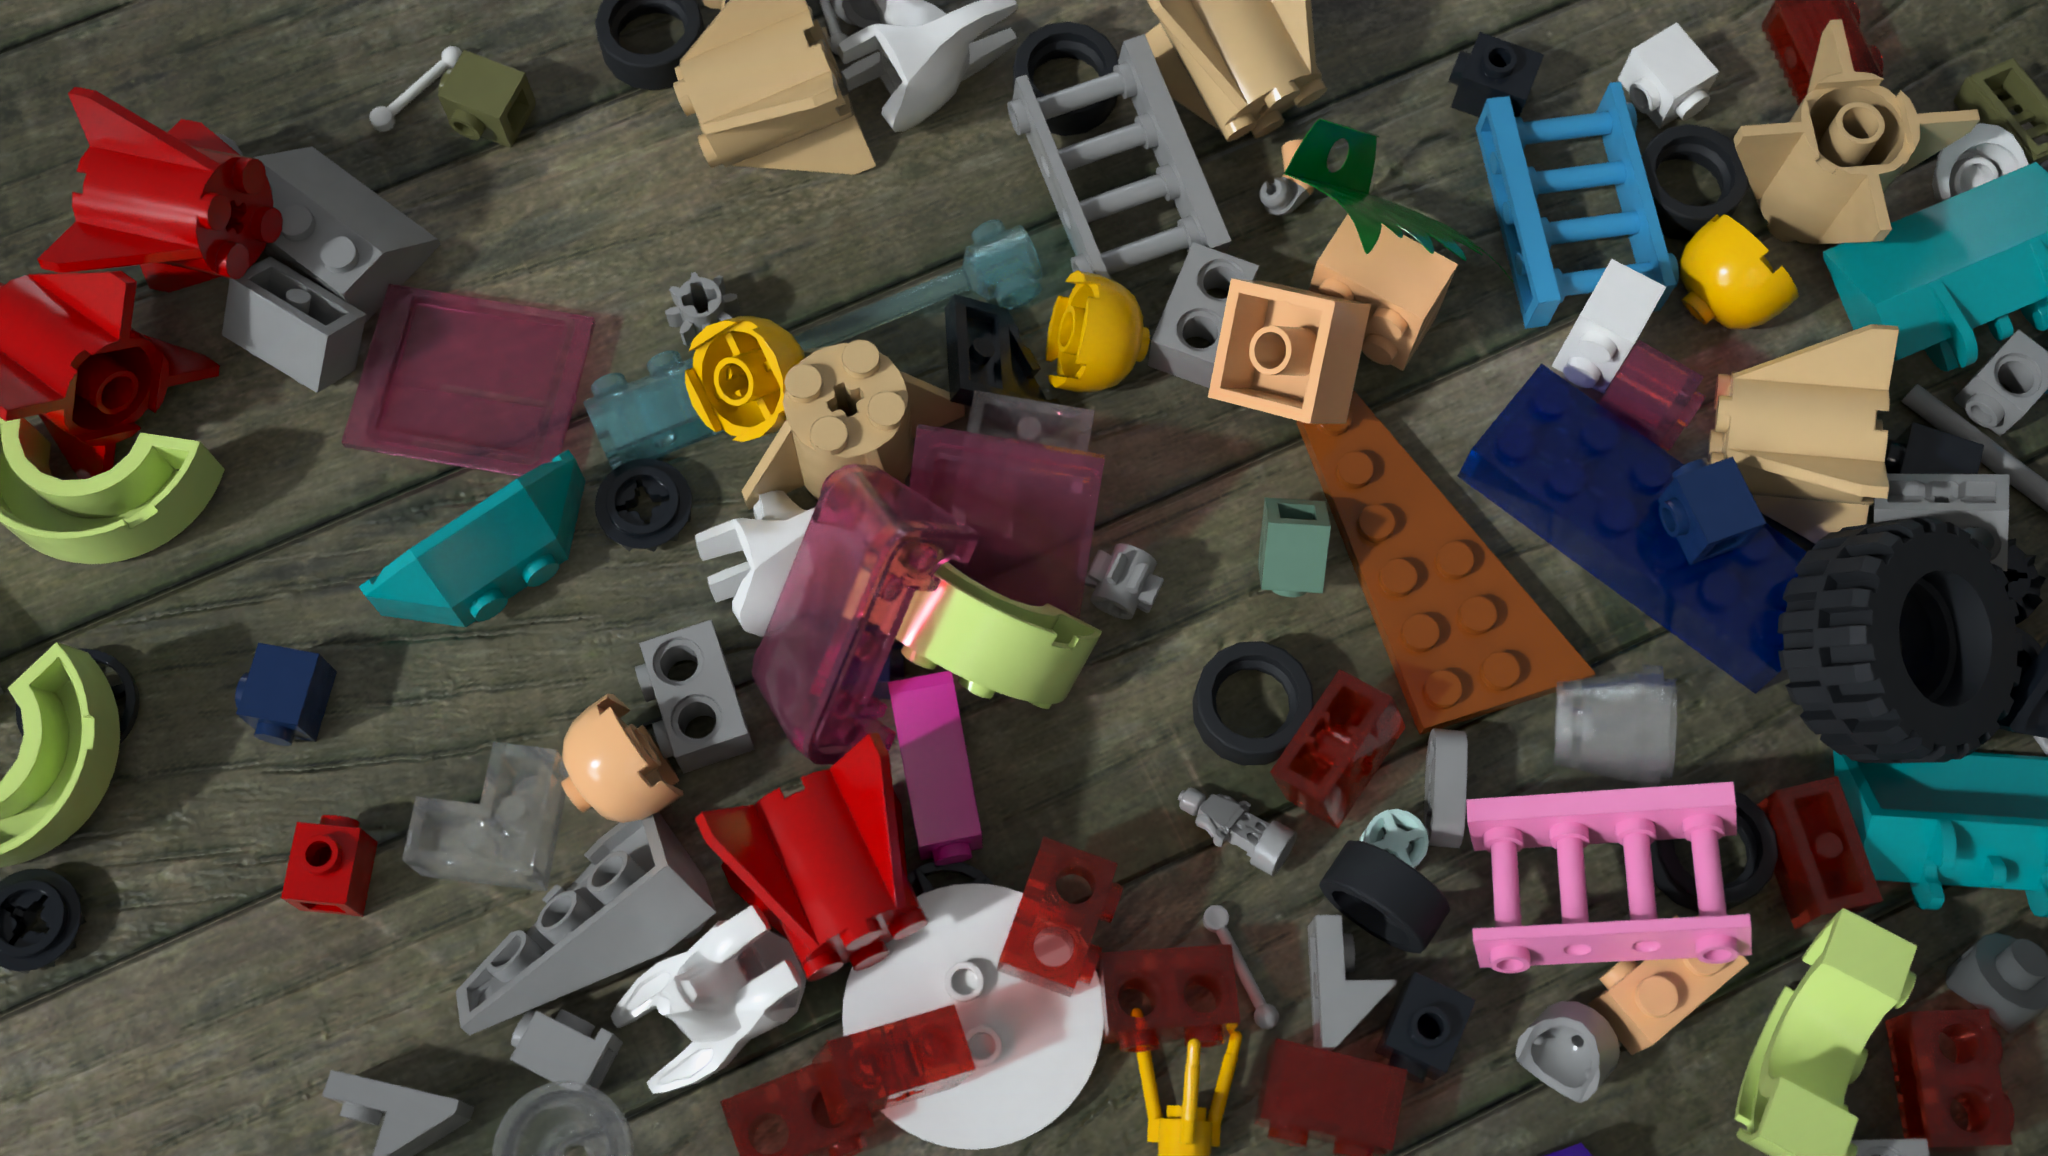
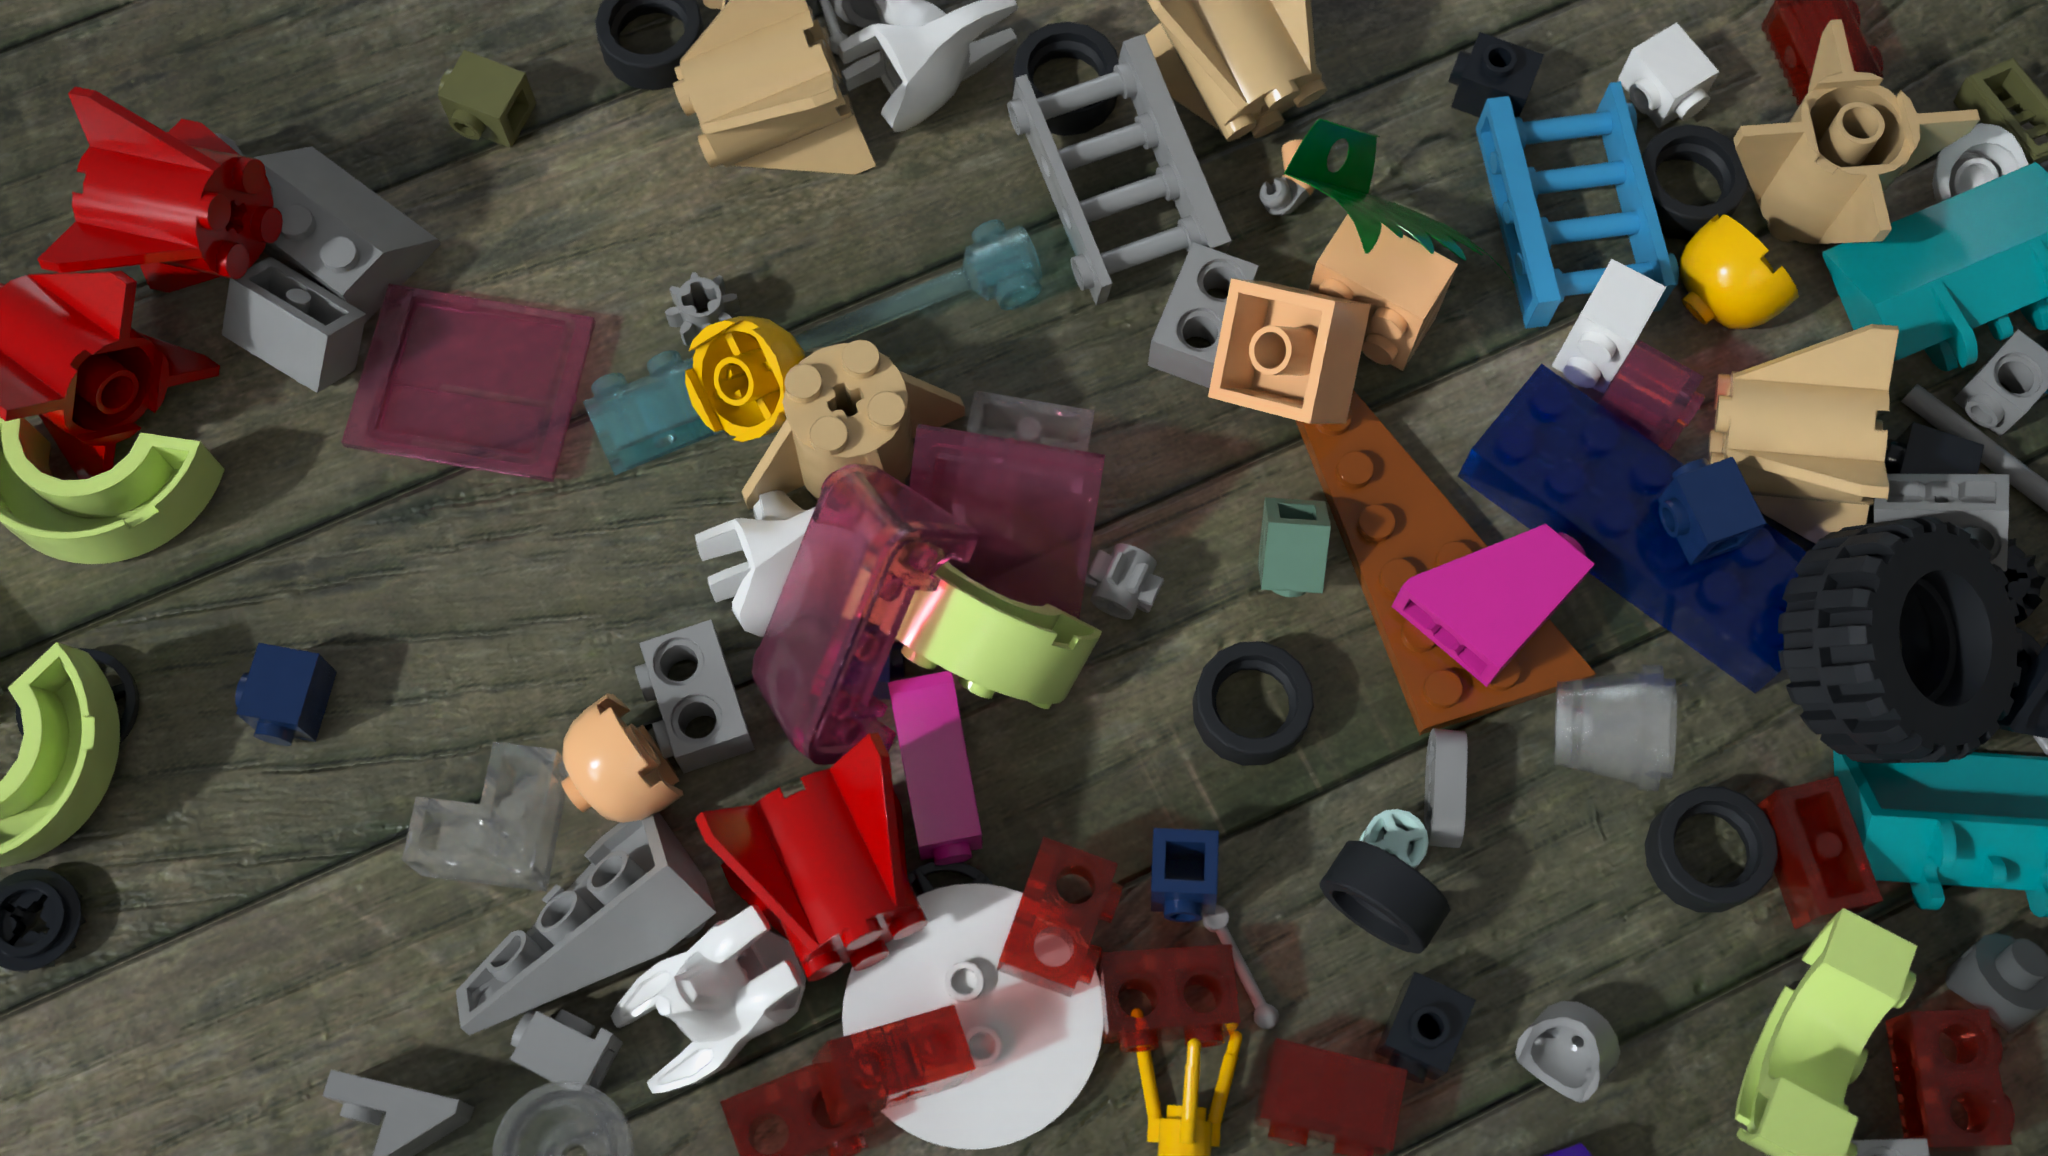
red brick [281,815,378,917] -> none
teal wedge [359,449,586,627] -> none
white hinge [369,46,462,132] -> none
black gear [595,458,693,552] -> none
black wing [945,294,1063,427] -> none
yellow cylinder [1045,270,1150,393] -> none
light grey piece [1178,787,1298,877] -> none
clear red brick [1270,669,1406,829] -> none
light grey slope [1308,915,1397,1056] -> none
bright pink fence [1466,782,1752,973] -> none
light nougat brick [1588,914,1749,1055] -> none
none -> dark blue brick [1151,828,1219,922]
none -> dark pink slope [1391,524,1595,687]

